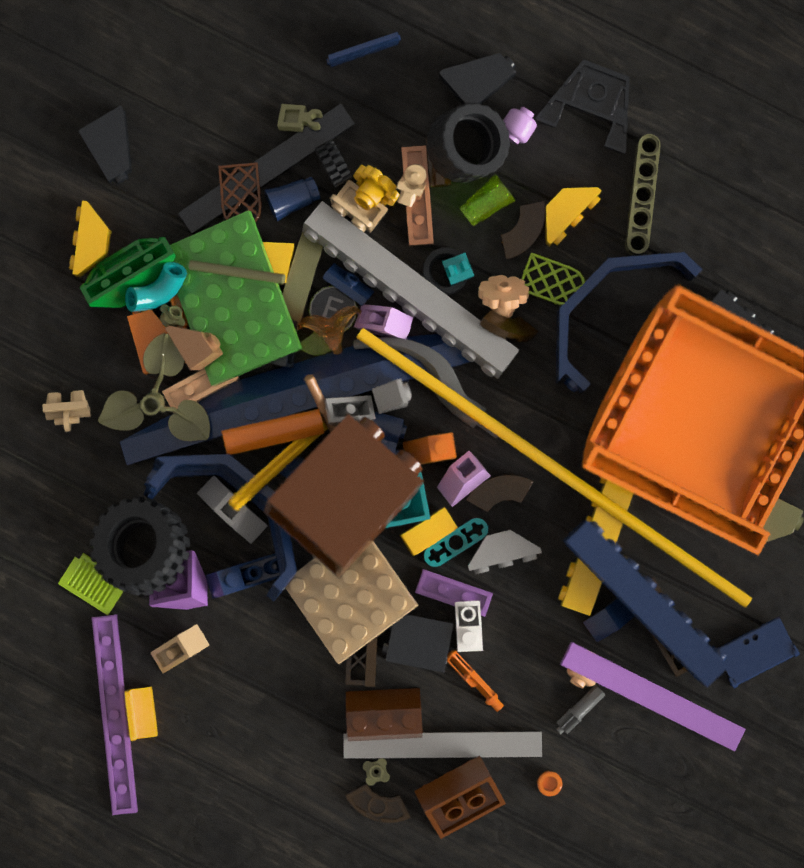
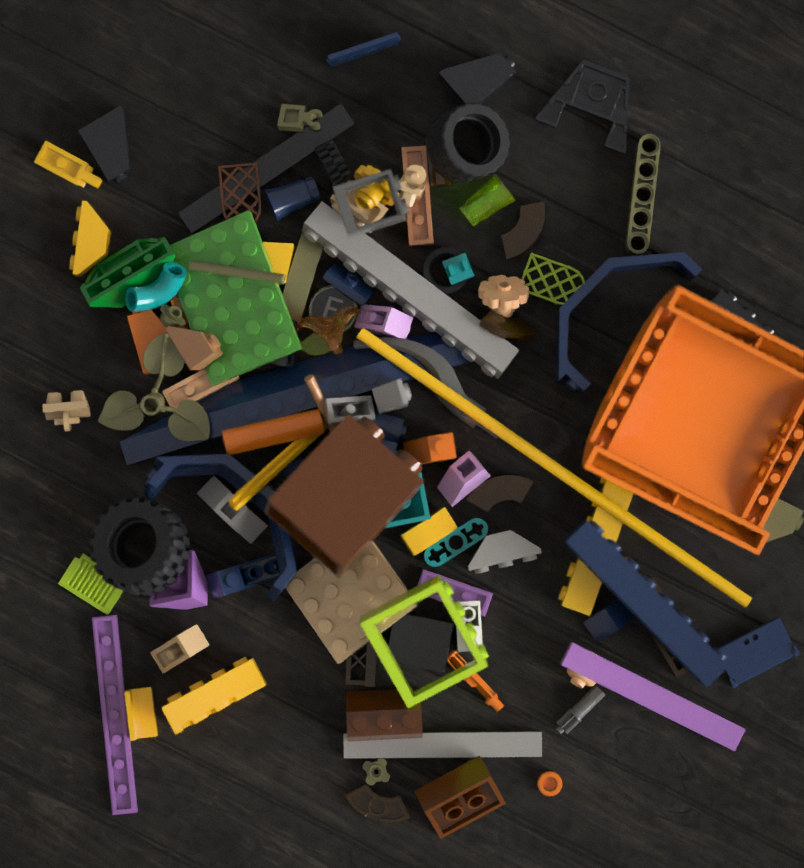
lavender head [504,107,537,145] -> none
yellow slope [545,187,601,247] -> none
none -> yellow hinge [34,141,103,189]
none -> yellow wedge [162,656,267,735]
none -> dark grey window [333,169,409,238]
none -> lime window [360,575,489,708]

